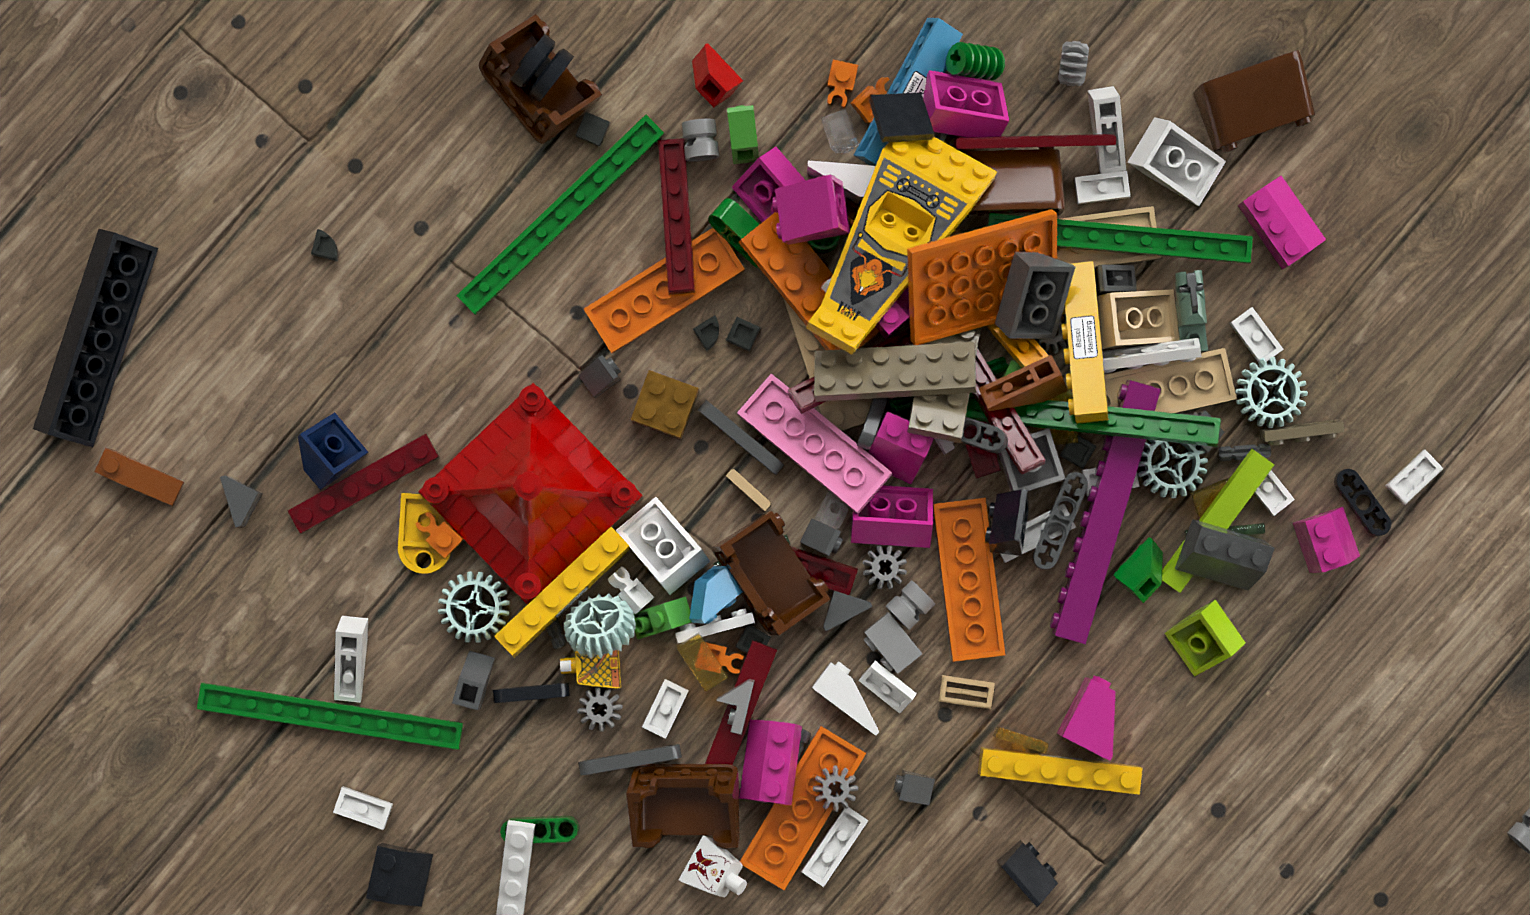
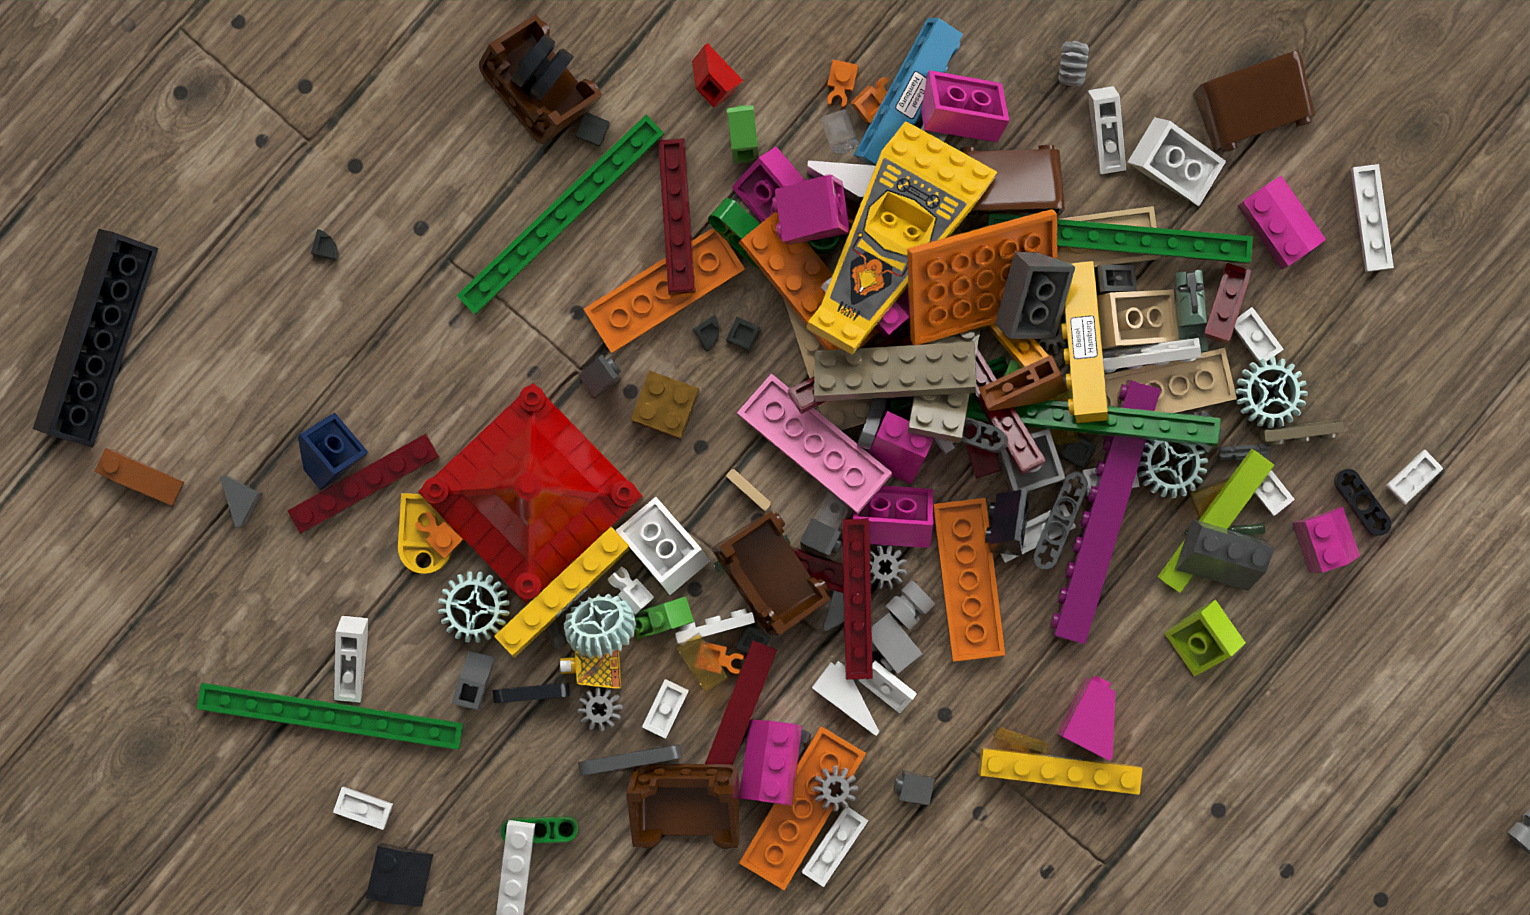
white torso [679,835,747,898] -> none
light grey wheel [682,119,719,162] -> none
dark azure slope [689,566,742,624] -> none
dark grey beam [698,400,785,475] -> none
light grey slope [716,679,755,734] -> none
black tile [869,92,934,143] -> none
tan tile [938,675,995,709] -> none
green piece [946,42,1005,80] -> none
dark red tile [955,134,1116,149] -> none
black slope [997,840,1058,907] -> none
white plate [1074,171,1131,205] -> none
green slope [1113,537,1163,604] -> none
none -> dark red plate [842,518,873,680]
none -> plate [1203,263,1252,344]
none -> white plate [1351,164,1394,272]

